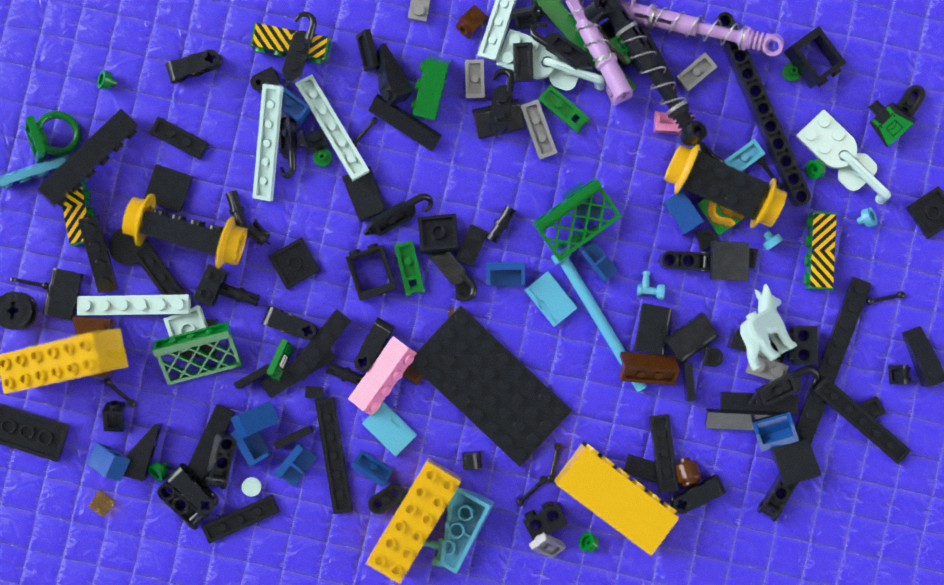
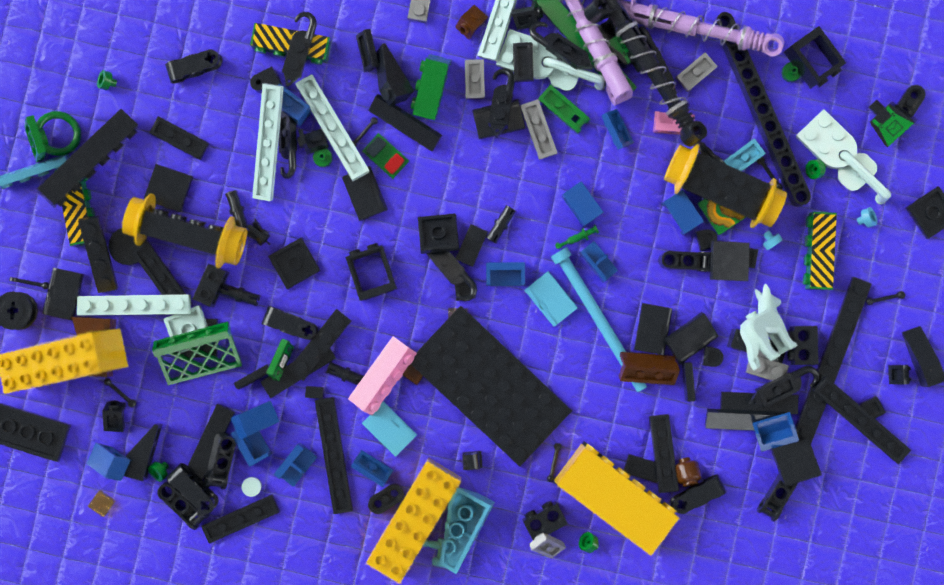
black tile [274,425,314,450] -> none
black piece [354,317,395,371] -> none
black plate [363,193,433,236] -> none
green plate [394,240,425,297] -> none
black hinge [516,476,547,506] -> none
green fence [532,178,622,262] -> none
medium azure piece [637,271,665,300] -> none
none -> piece [362,133,409,179]
none -> blue plate [601,109,634,150]

